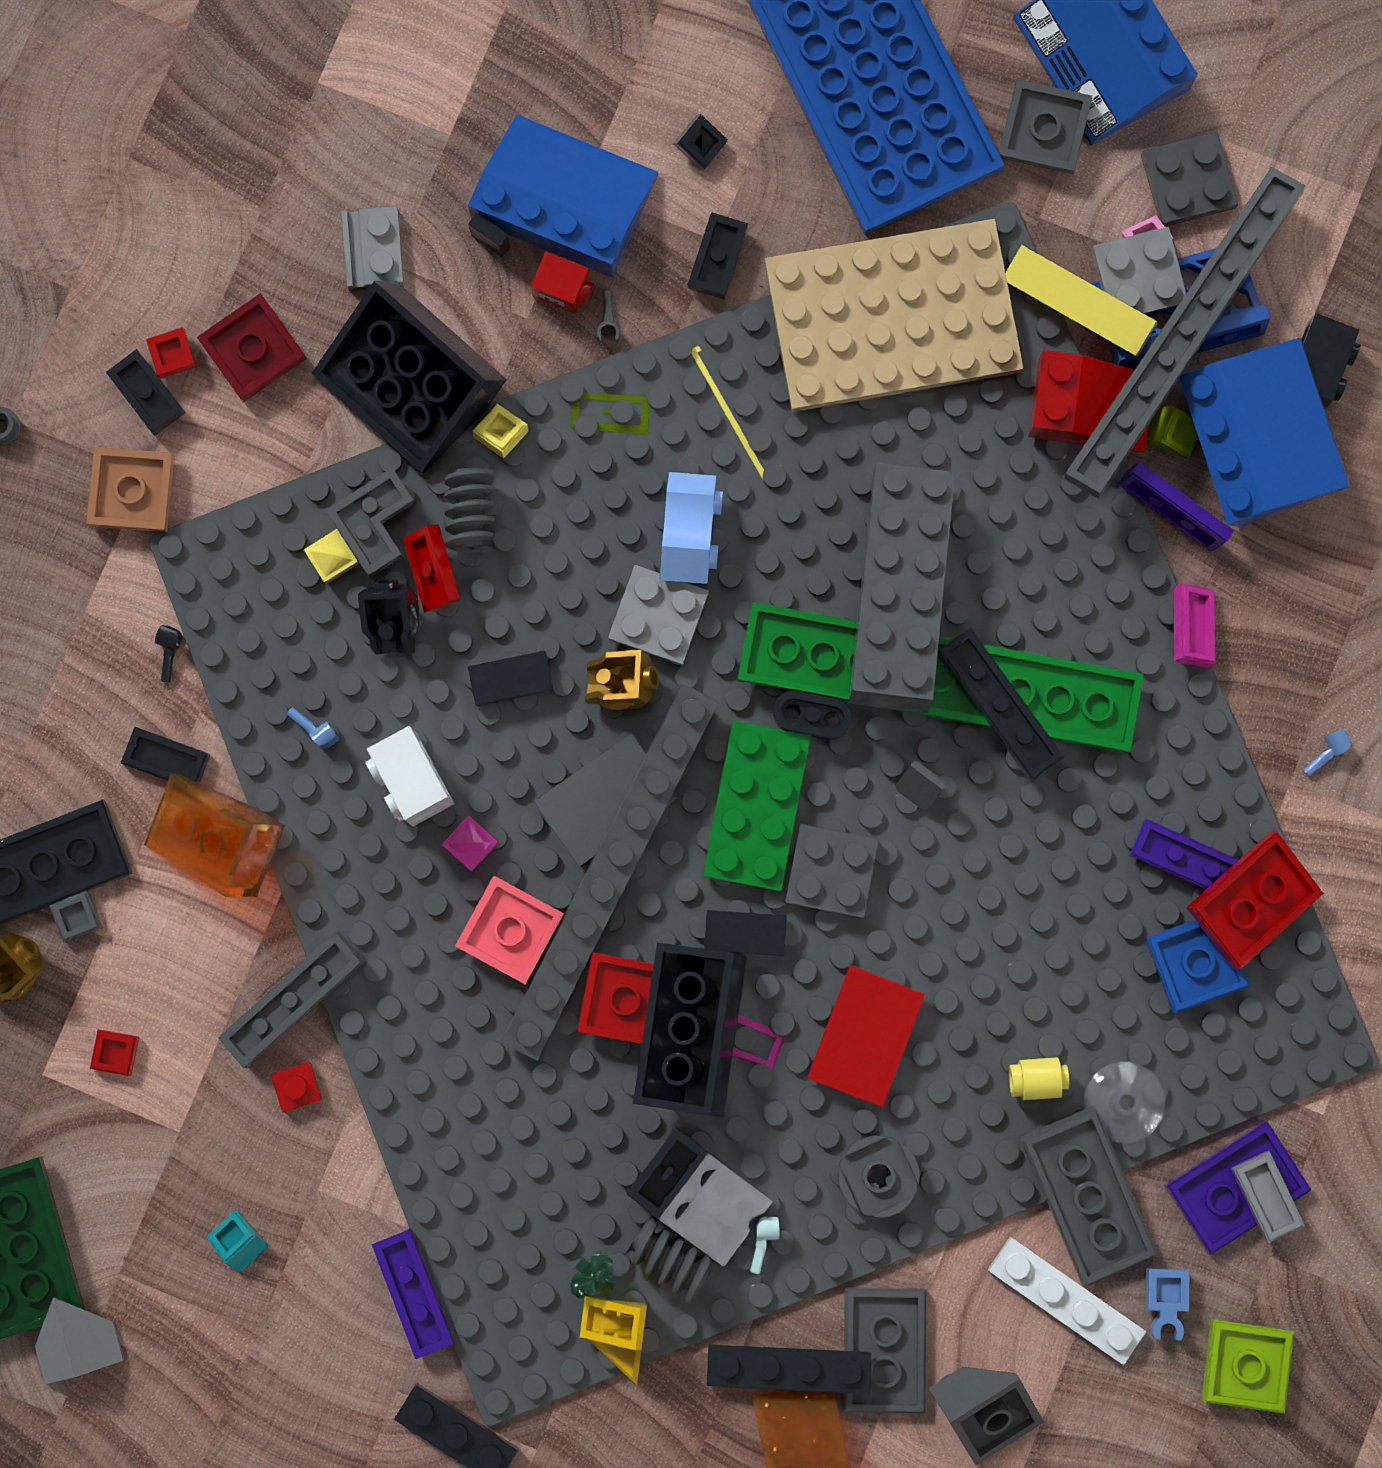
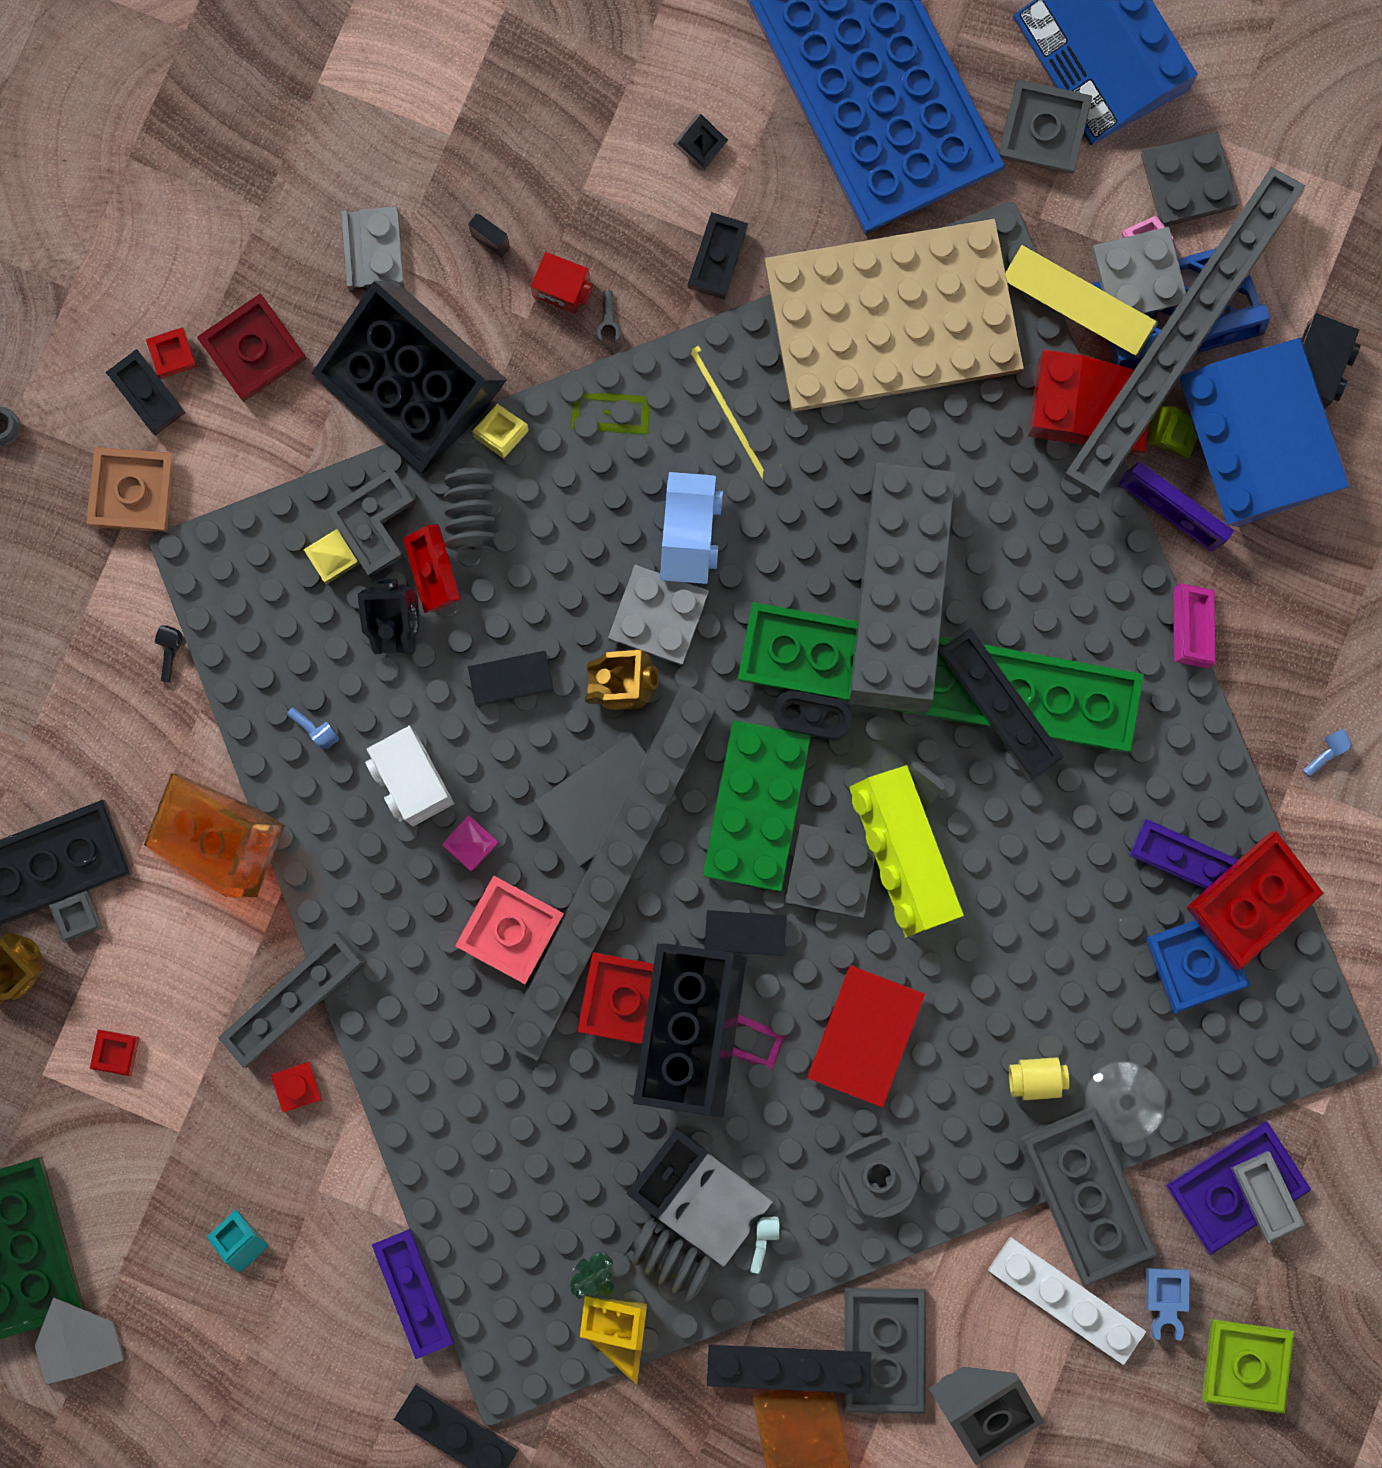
black tile [121,727,210,791] -> none
blue slope [468,114,658,277] -> none
none -> neon yellow brick [849,765,964,938]

